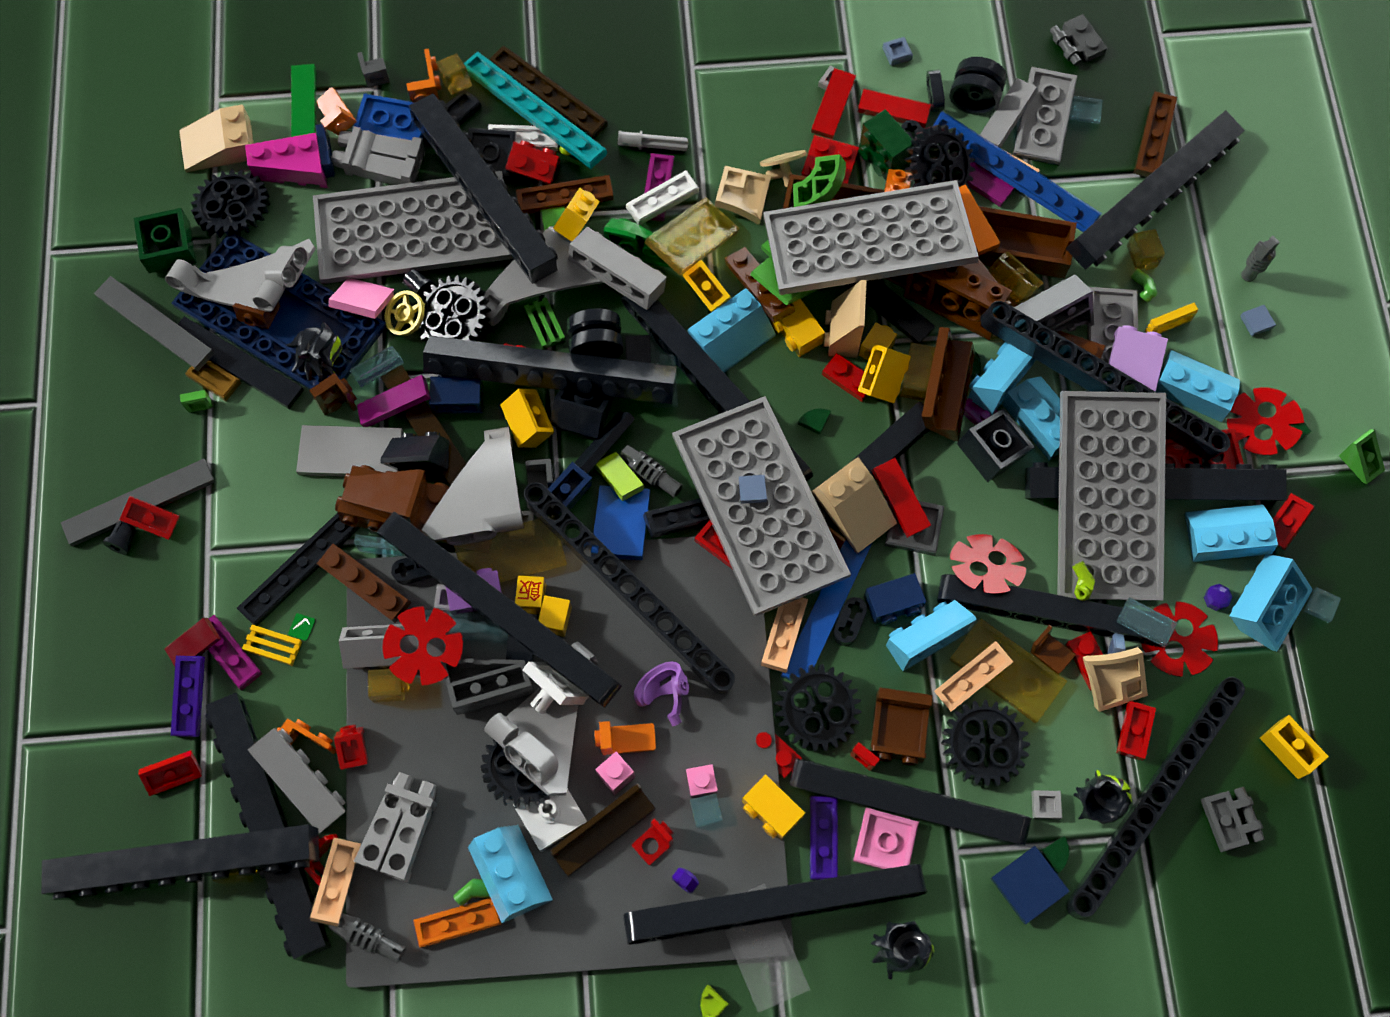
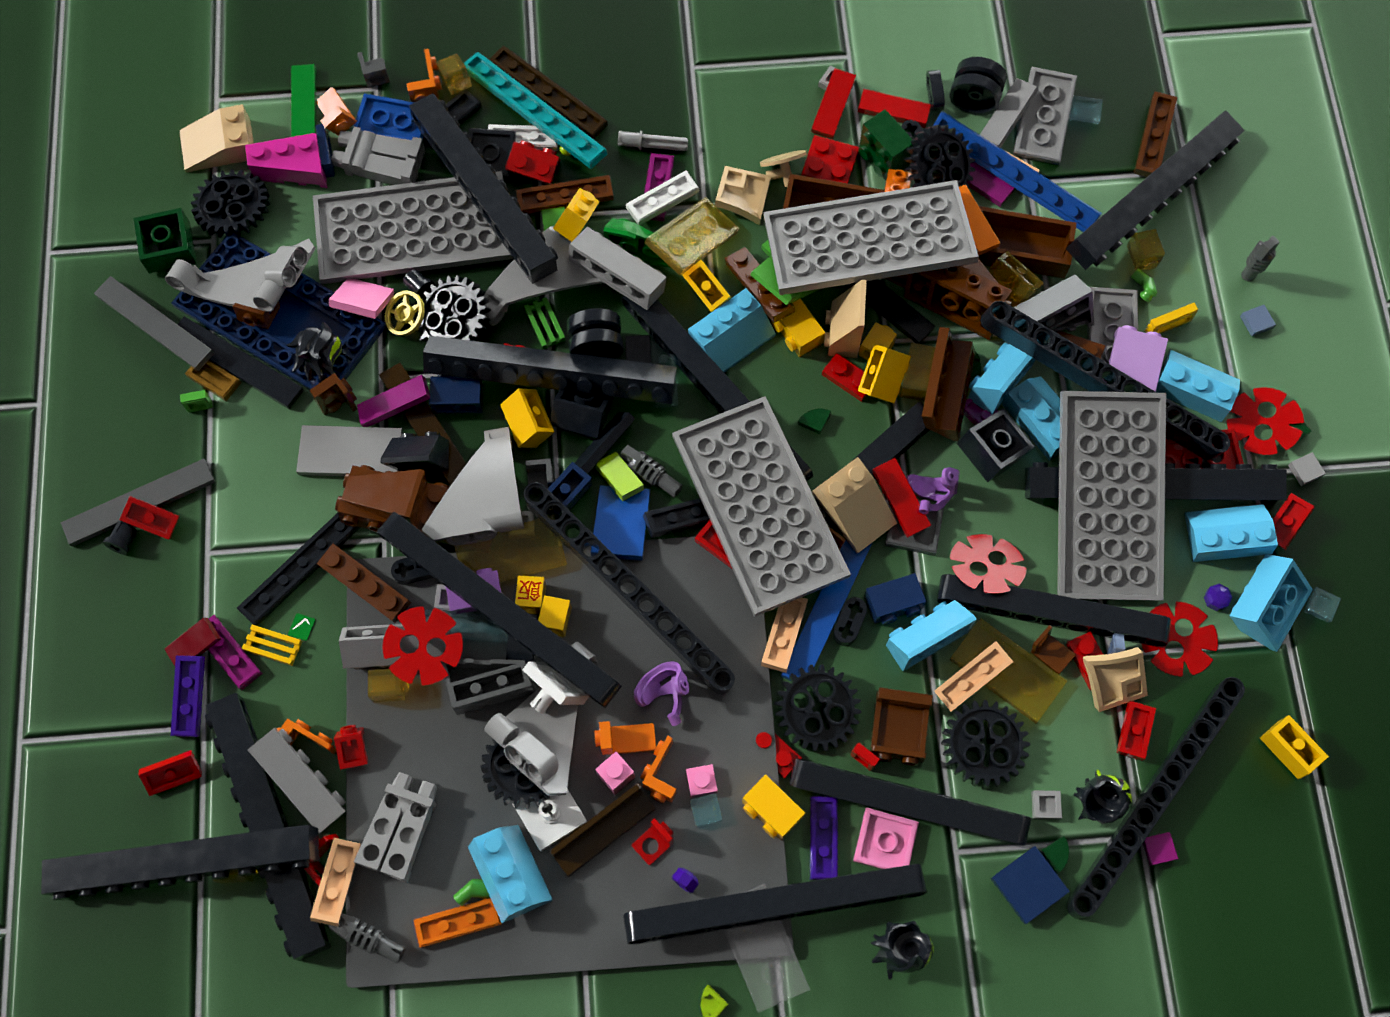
clear light blue tile [349,346,404,387] -> none
clear light blue tile [354,534,405,556] -> none
sand blue tile [739,475,767,504] -> none
bright green brick [793,154,846,207] -> none
sand blue tile [882,37,913,66] -> none
dark grey plate [1050,14,1107,66] -> none
lime arm [1072,561,1095,601] -> none
clear light blue tile [1116,597,1178,647] -> none
dark grey plate [1201,787,1265,852] -> none
bright green slope [1339,429,1385,484] -> none
none -> orange bracket [640,736,677,803]
none -> medium lavender helmet [906,467,960,514]
none -> magenta tile [1143,832,1178,866]
none -> light grey tile [1288,452,1326,486]

